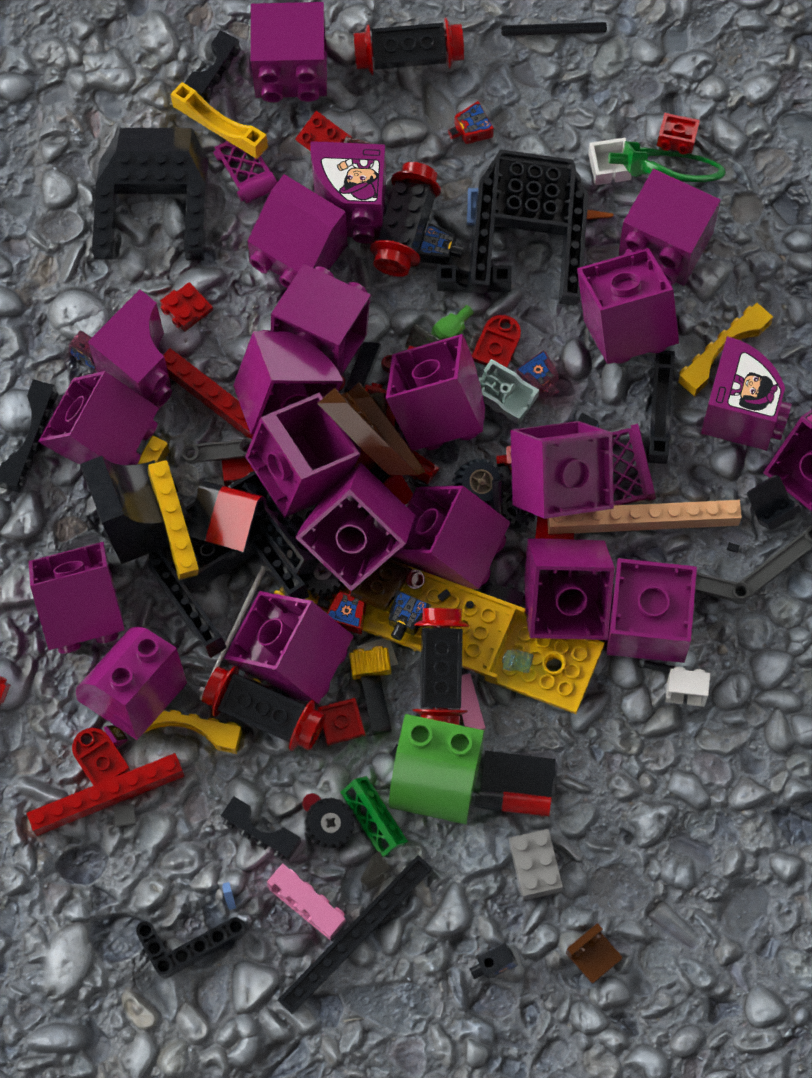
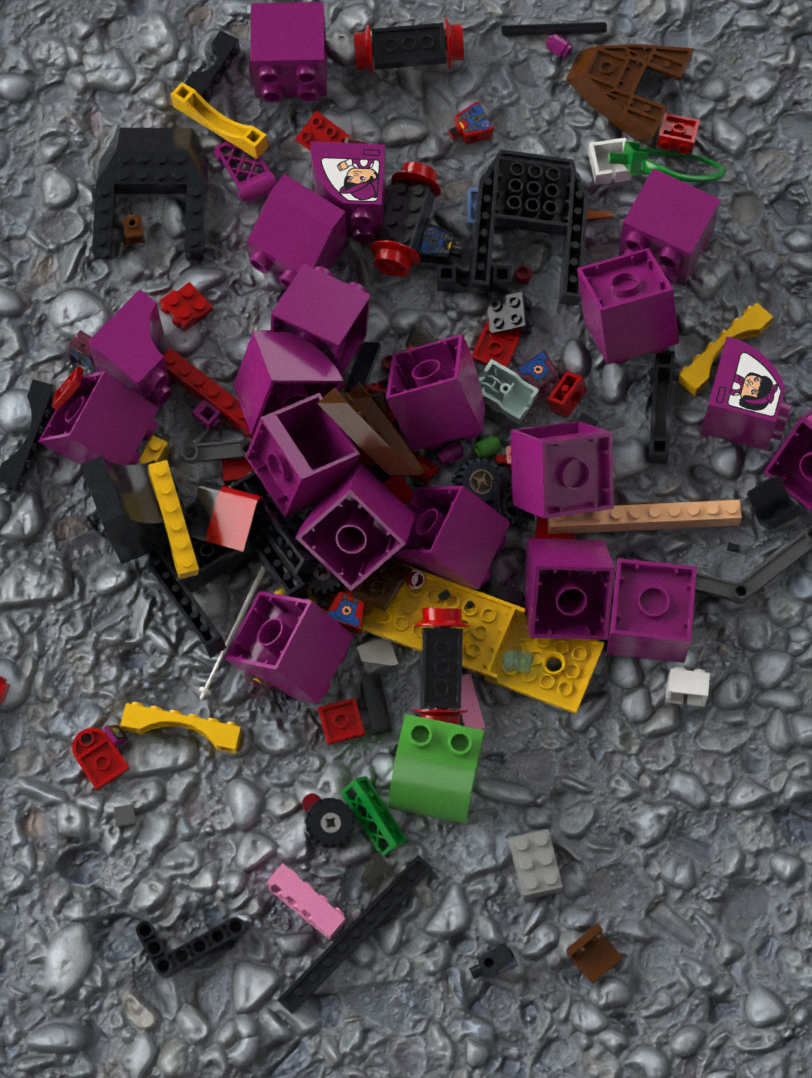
red brick [26,753,184,836] -> none
magenta brick [29,542,125,653] -> none
magenta brick [76,627,187,740] -> none
black brick [202,666,326,751] -> none
black arch [220,796,301,862] -> none
medium blue tile [222,882,236,910] -> none
yellow brick [349,646,391,680] -> none
torso [388,590,431,641] -> none
bright green piece [431,305,474,342] -> none
black door [474,751,556,817] -> none
magenta fence [612,423,656,506] -> none
black piece [636,659,676,673] -> none
none -> red plate [52,366,84,411]
none -> reddish brown brick [123,214,145,245]
none -> magenta brick [192,399,222,431]
none -> magenta brick [436,440,465,467]
none -> bright green brick [473,435,502,460]
none -> black bracket [487,292,534,335]
none -> dark red plate [514,266,532,284]
none -> magenta brick [545,34,573,59]
none -> red brick [547,371,587,418]
none -> reddish brown piece [566,44,694,147]

